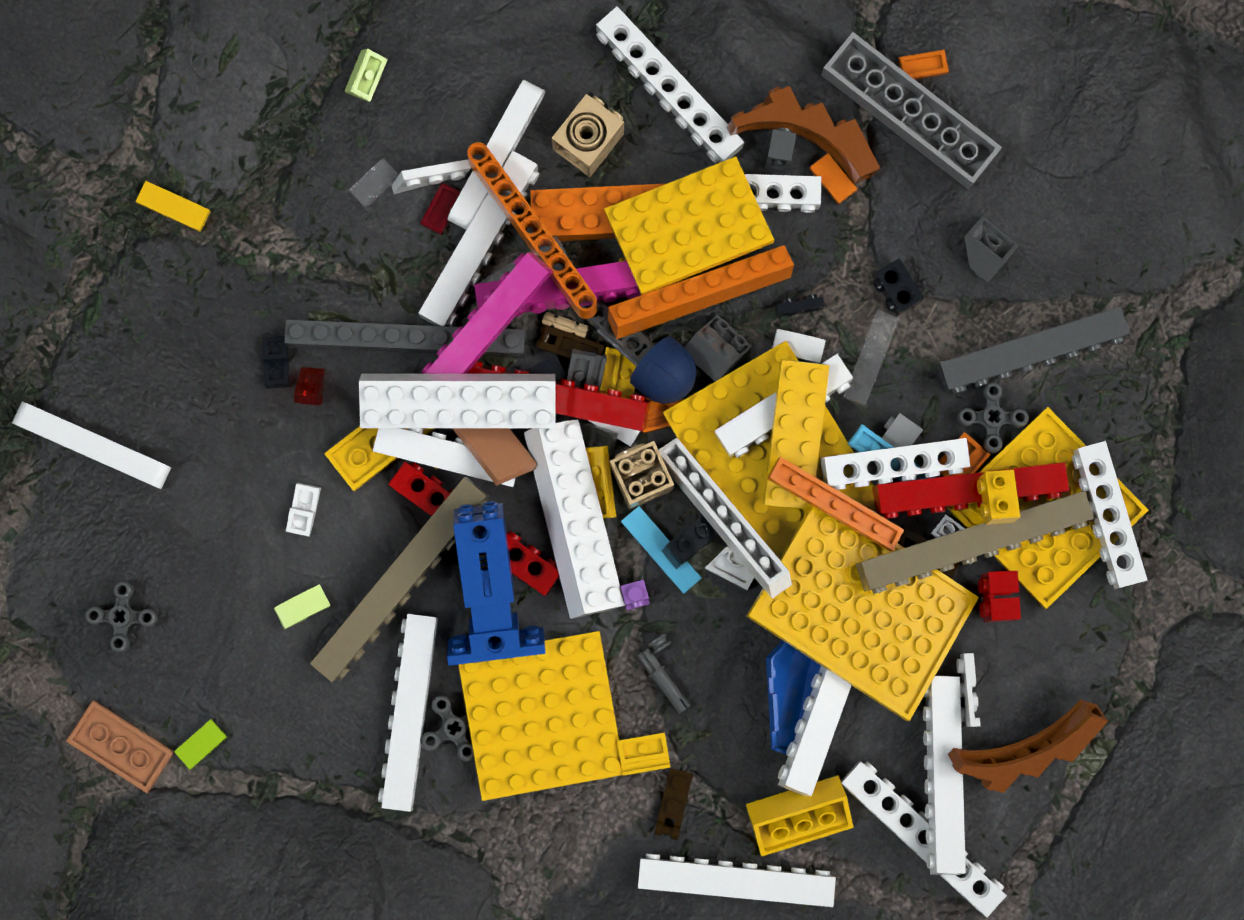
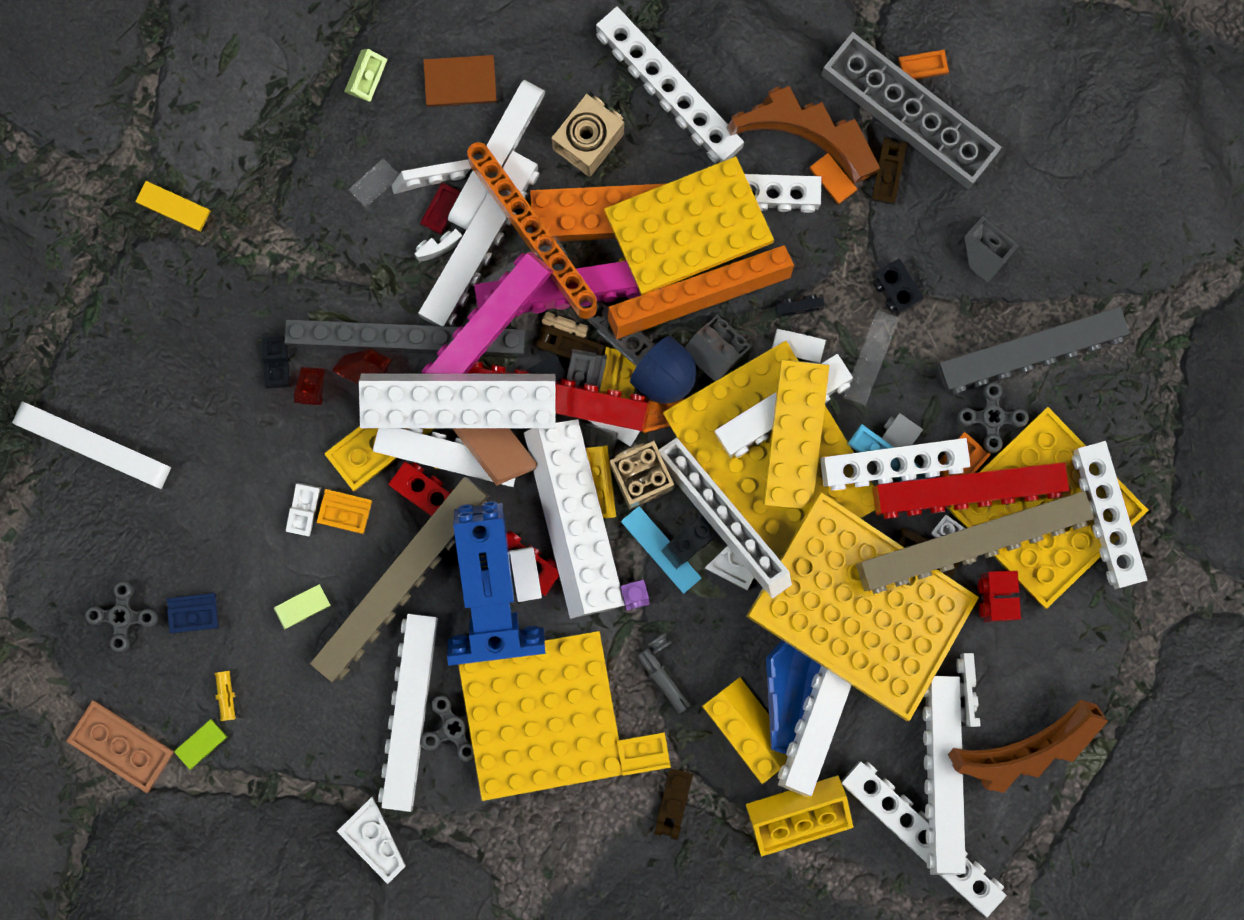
white brick [638,853,836,907] -> none
dark grey brick [765,128,796,172] -> none
orange plate [767,457,904,552] -> none
yellow brick [977,470,1021,525] -> none
none -> dark blue plate [167,593,219,634]
none -> yellow pin [214,671,236,721]
none -> light orange plate [317,489,373,534]
none -> clear red slope [332,349,391,385]
none -> white wing [337,797,406,884]
none -> white slope [415,229,462,262]
none -> dark orange tile [424,55,497,107]
none -> white slope [509,547,542,602]
none -> yellow slope [702,677,788,784]
none -> dark brown plate [871,137,907,205]

